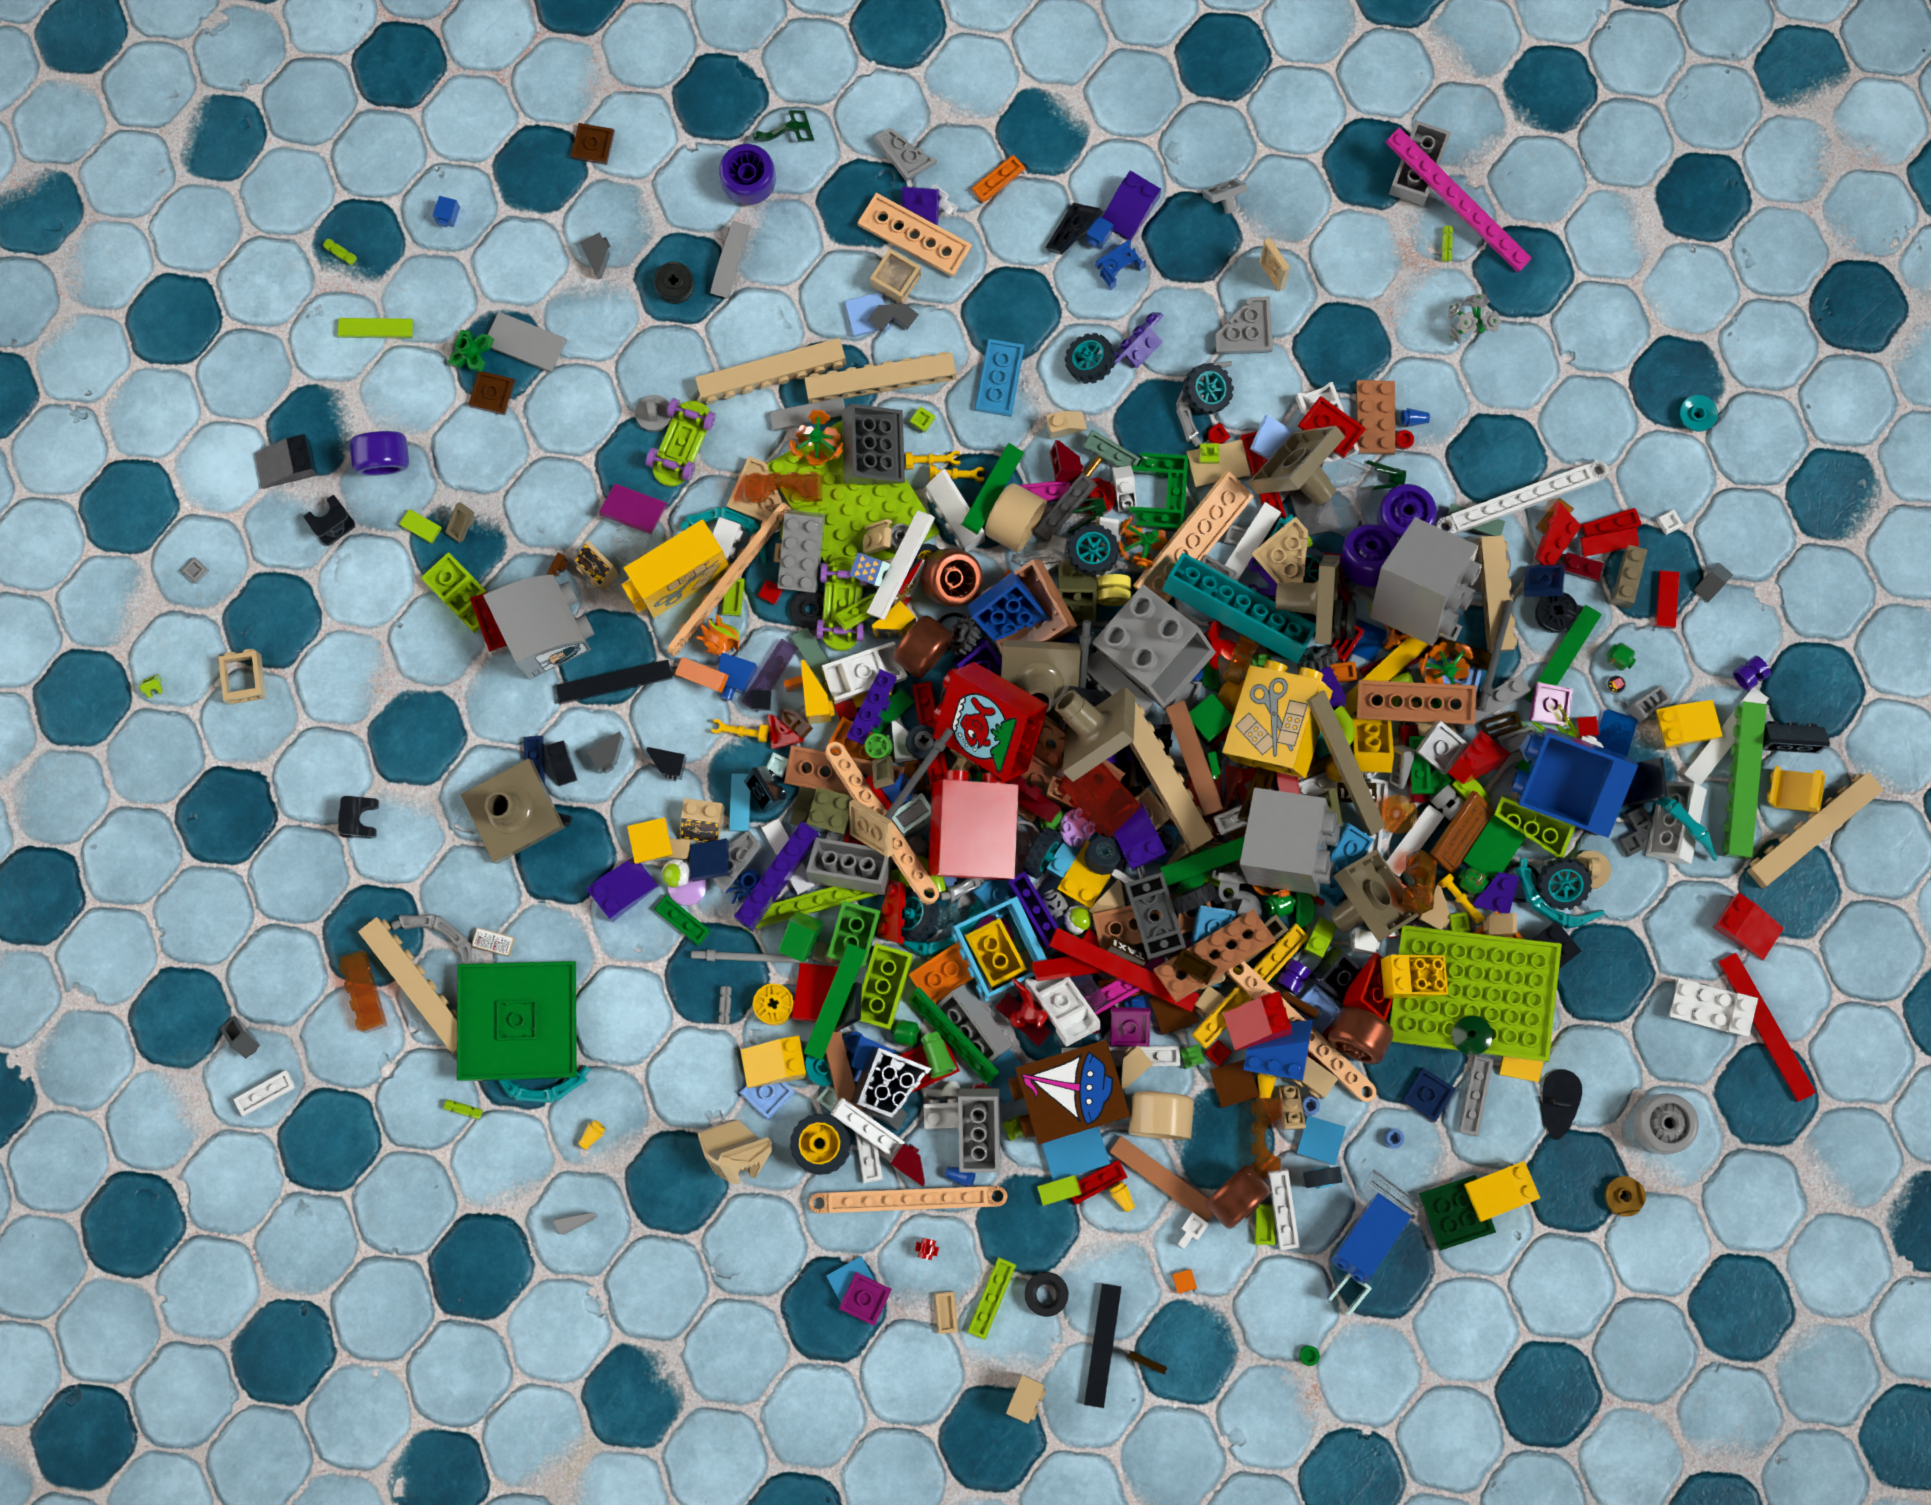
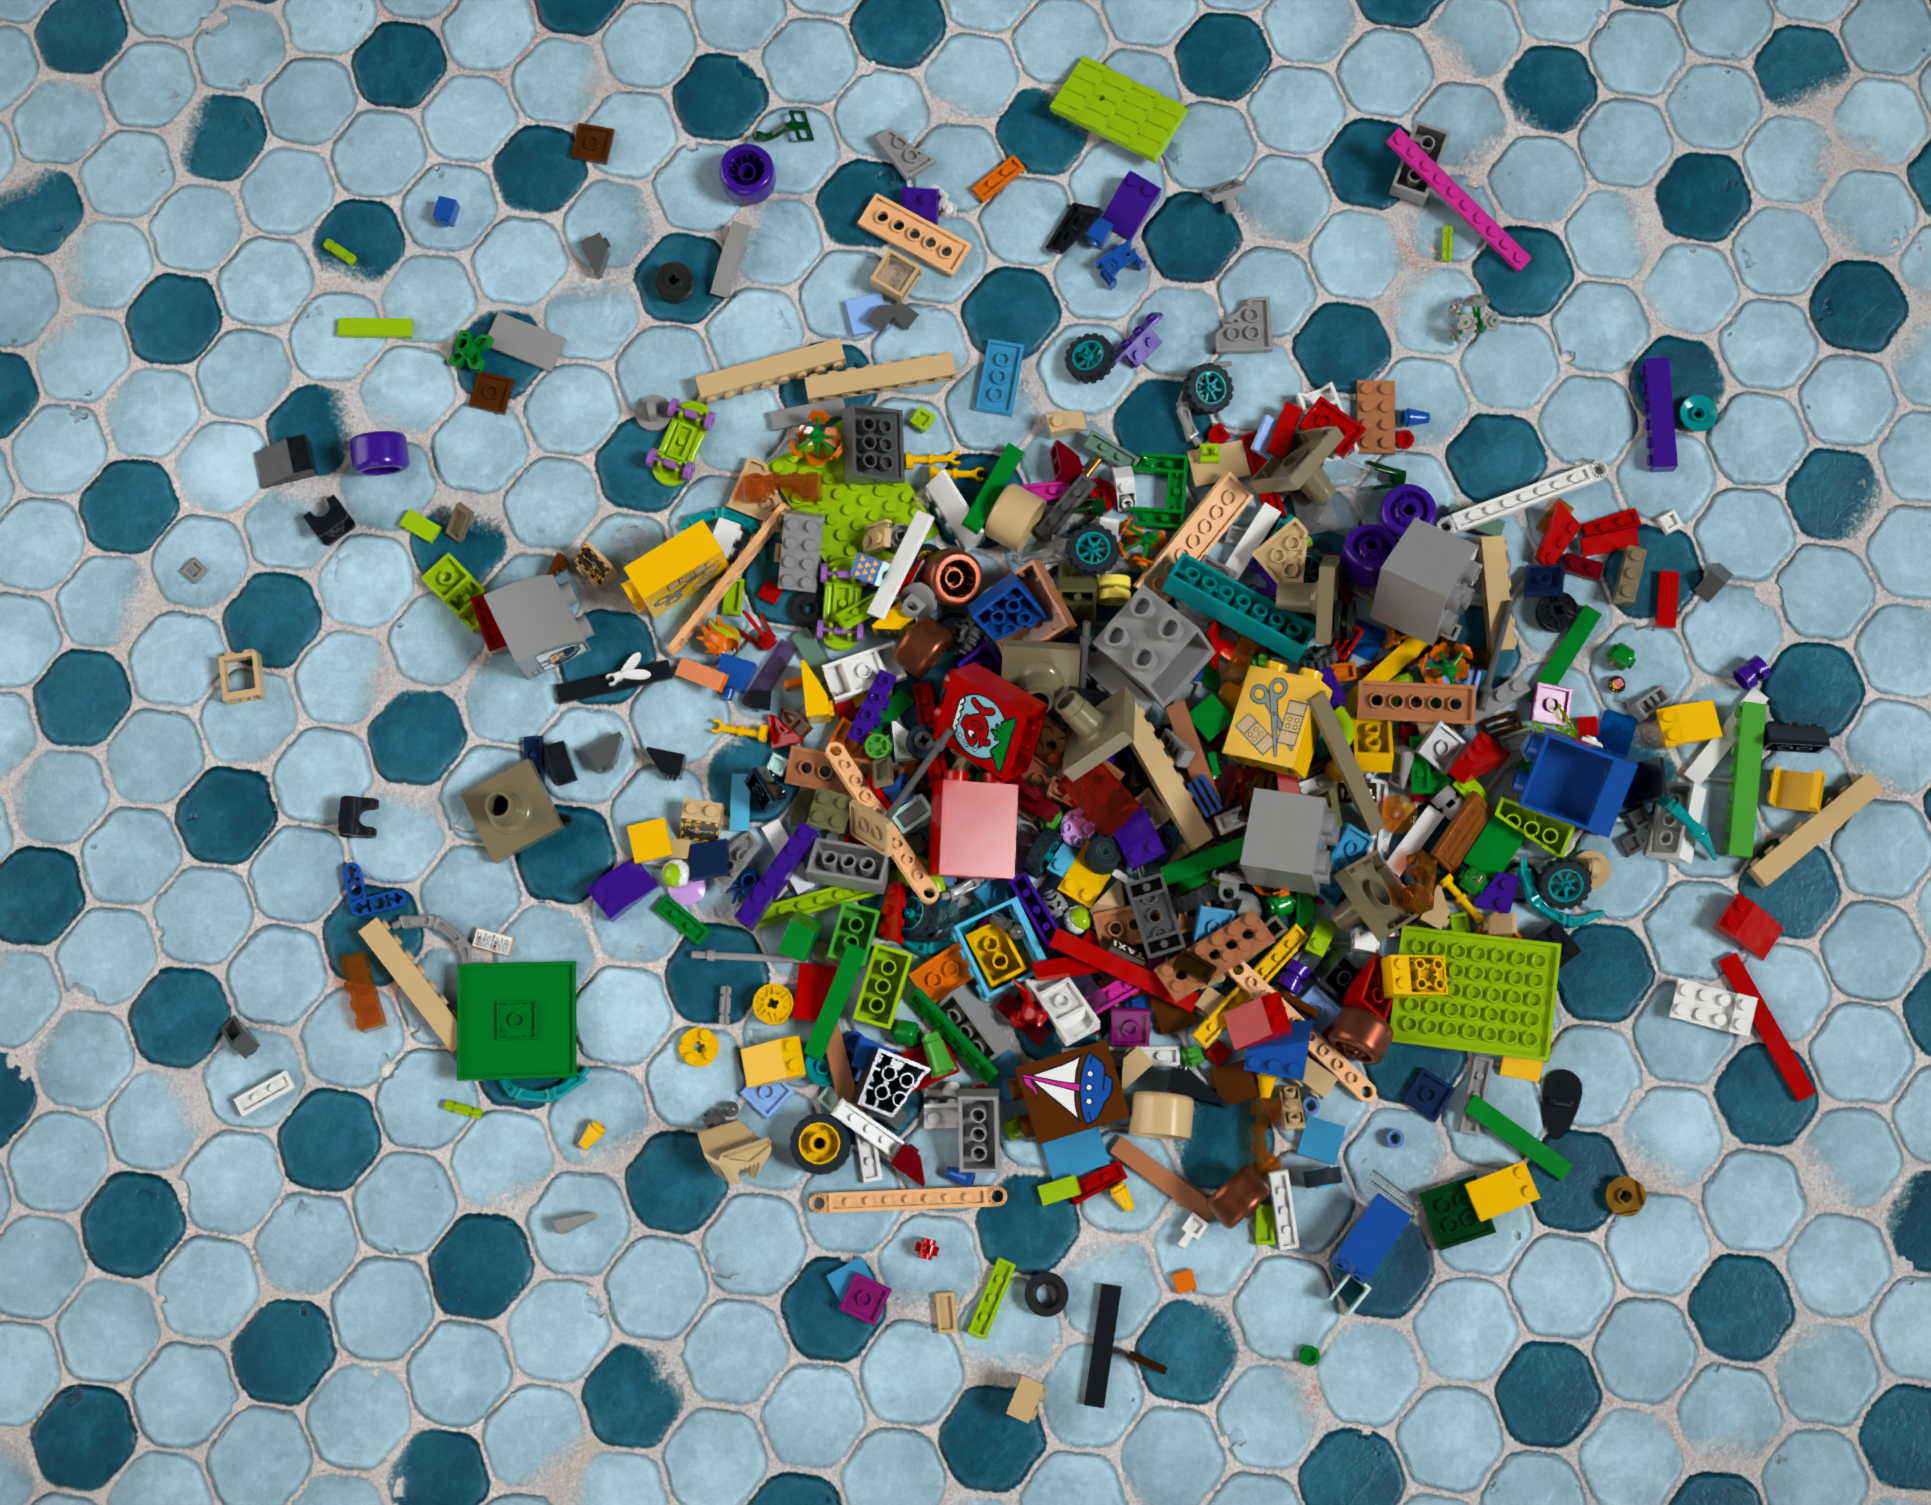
lime tile [139,674,163,698] -> none
magenta tile [599,484,667,535] -> none
black tile [834,982,862,1032] -> none
tan tile [1259,237,1290,291] -> none
dark green dish [1452,1016,1493,1055] -> none
light grey wheel [1633,1093,1699,1155] -> none
none -> blue beam [343,862,408,918]
none -> white piece [606,652,651,686]
none -> yellow plate [679,1027,719,1067]
none -> dark grey pin [702,1101,739,1129]
none -> red plant [737,610,777,651]
none -> light grey tile [901,582,938,618]
none -> clear tile [913,492,930,511]
none -> dark grey pin [989,911,1024,939]
none -> lime piece [1049,56,1188,164]
none -> light grey slope [1159,728,1195,768]
none -> black slope [1167,1065,1229,1109]
none -> blue tile [1187,774,1224,818]
none -> red tile [1266,401,1303,460]
none -> green tile [1463,1094,1573,1181]
none -> dark purple brick [1640,358,1678,472]

